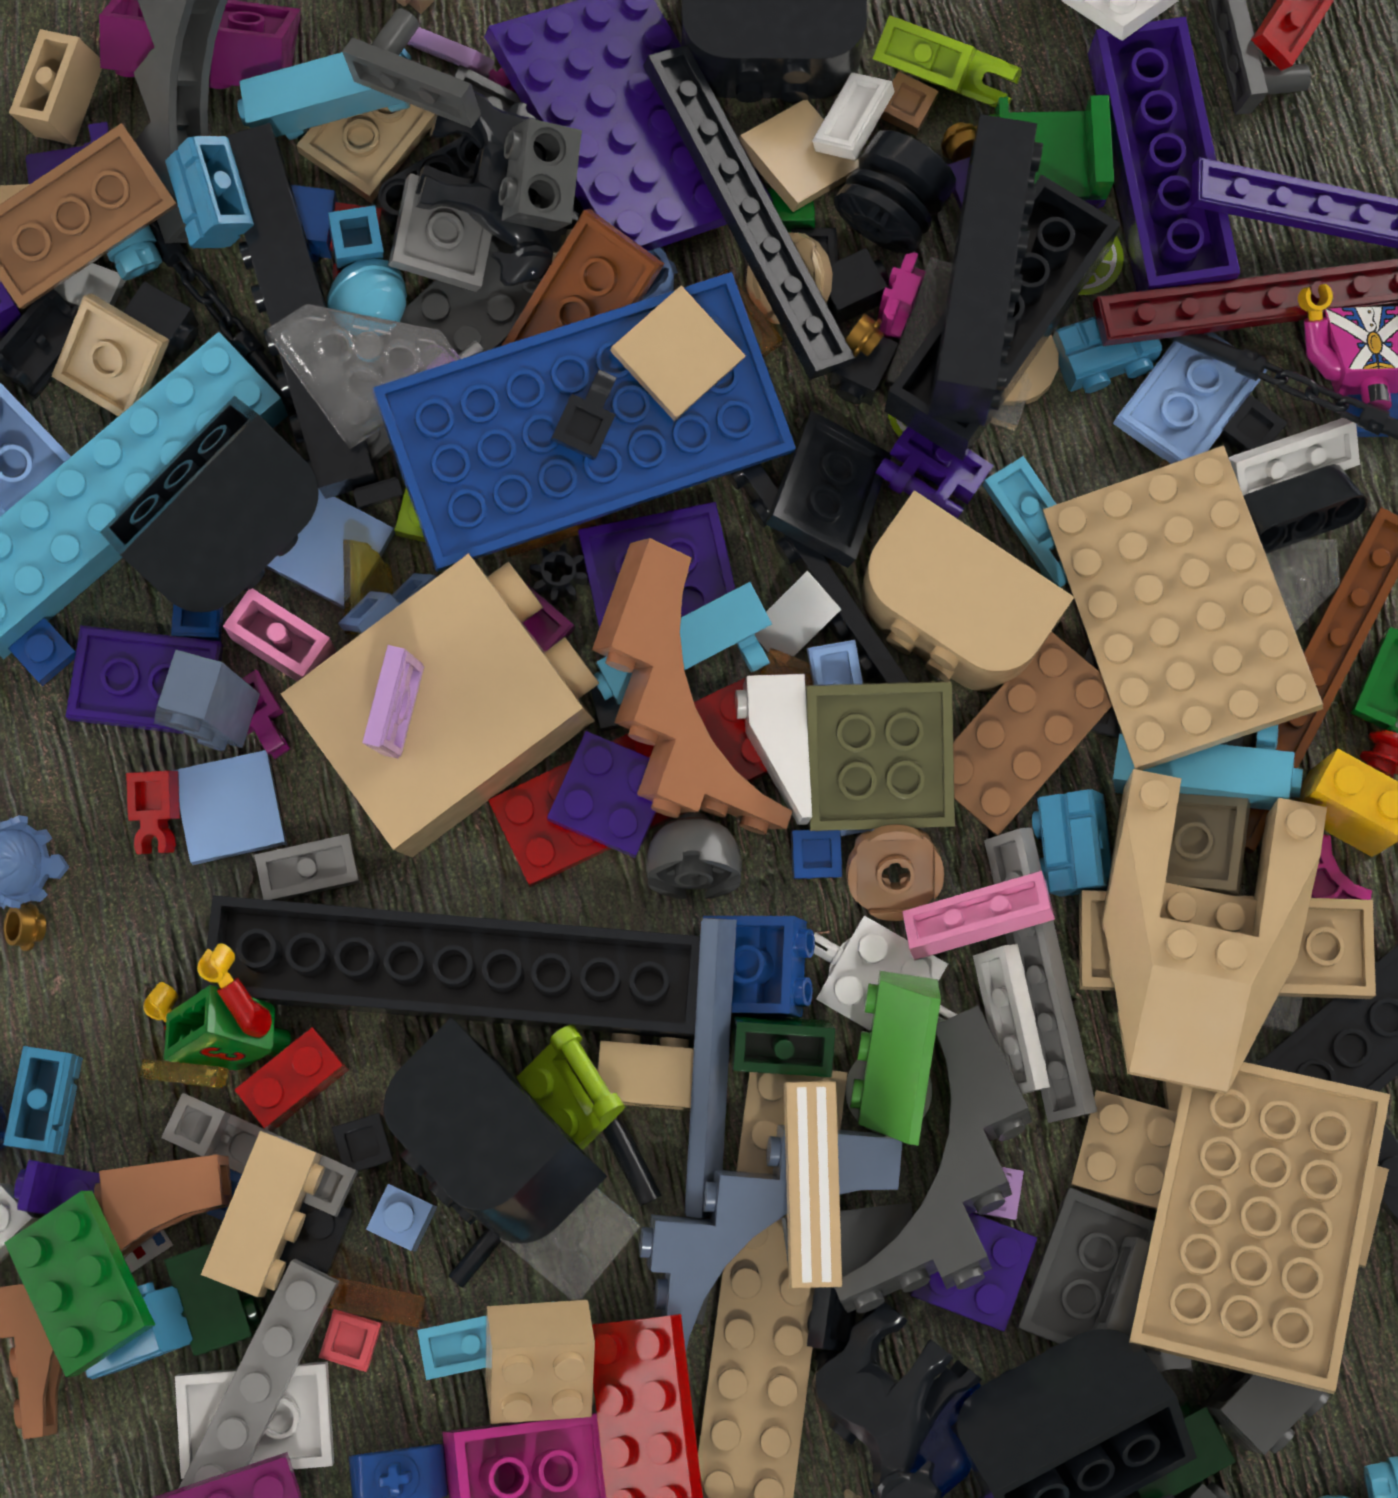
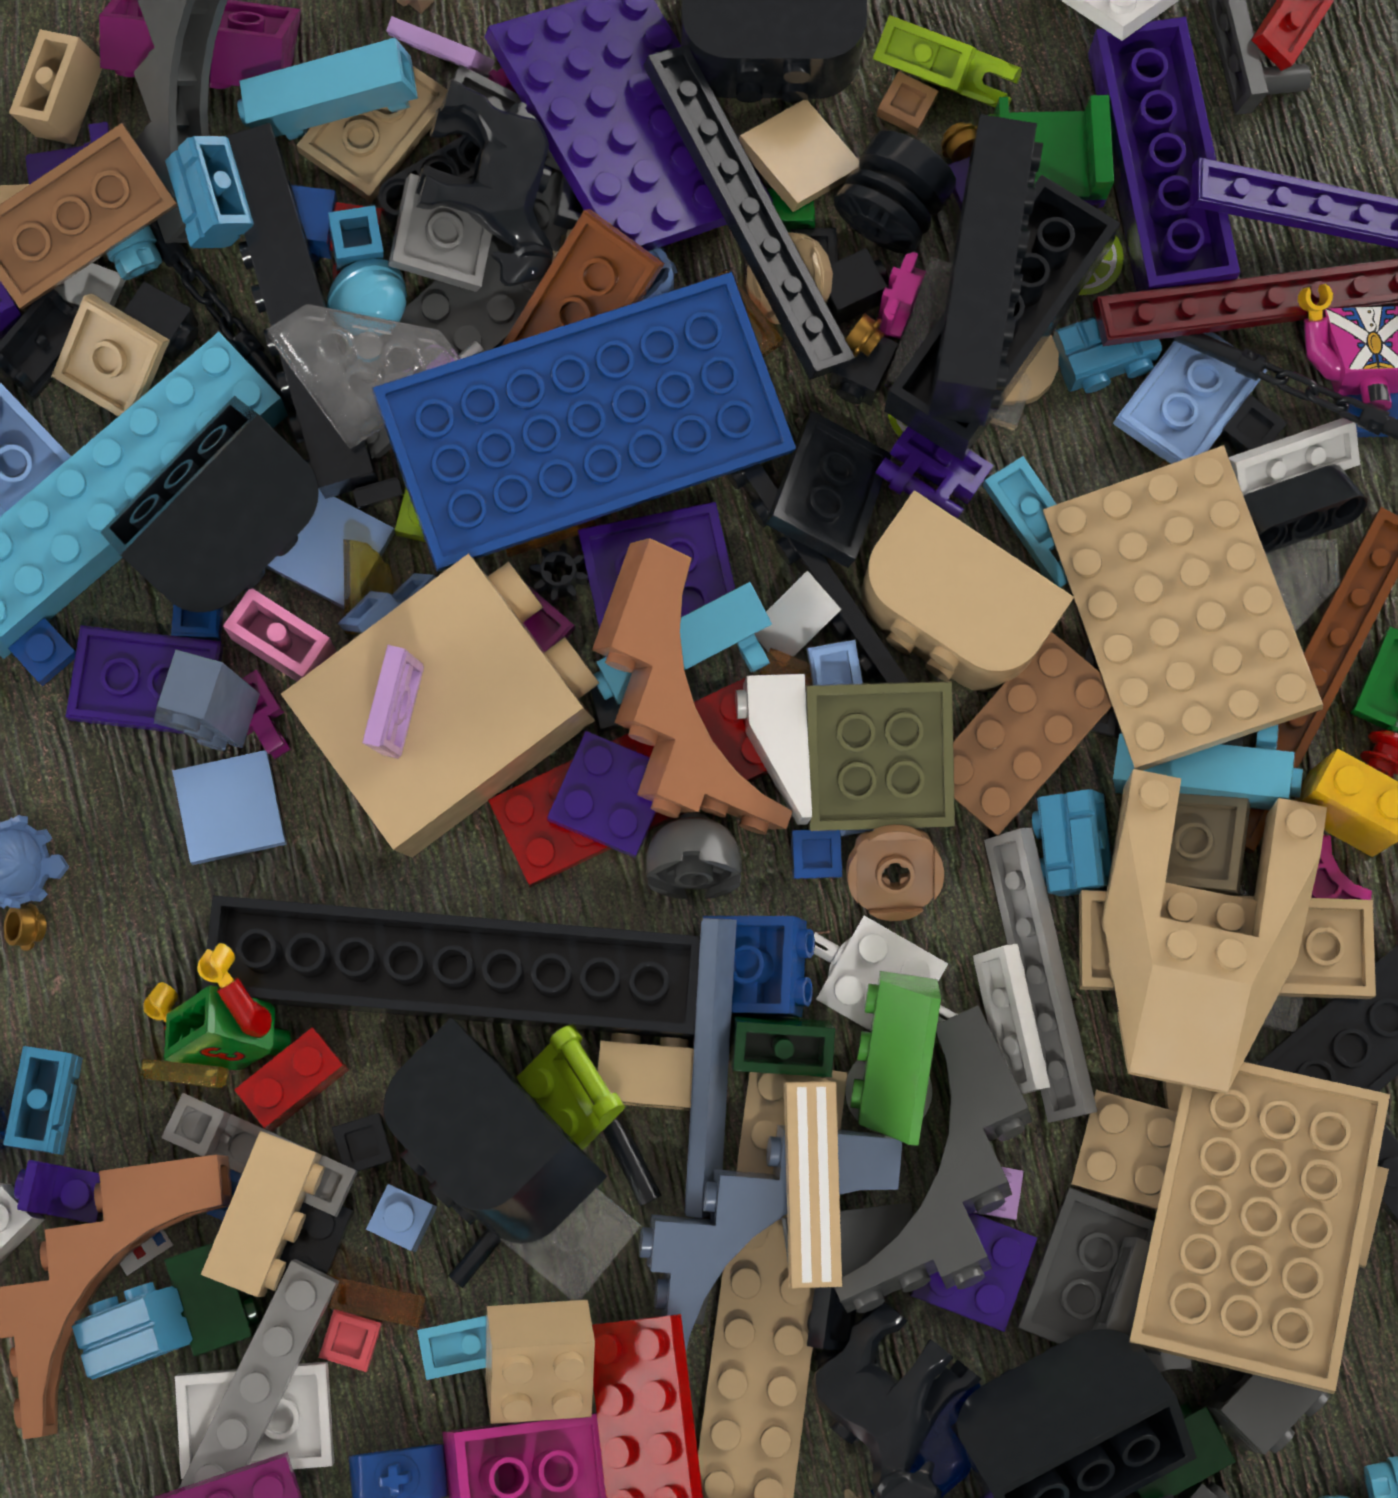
green plate [4,1191,155,1377] -> none
red plate [126,770,180,854] -> none
light grey plate [254,834,361,901] -> none
dark grey piece [342,8,481,128] -> none
dark grey brick [498,118,582,231] -> none
black plate [550,369,617,460] -> none
tan tile [610,285,745,421] -> none
white tile [812,72,895,161] -> none
bright pink plate [902,871,1055,960] -> none

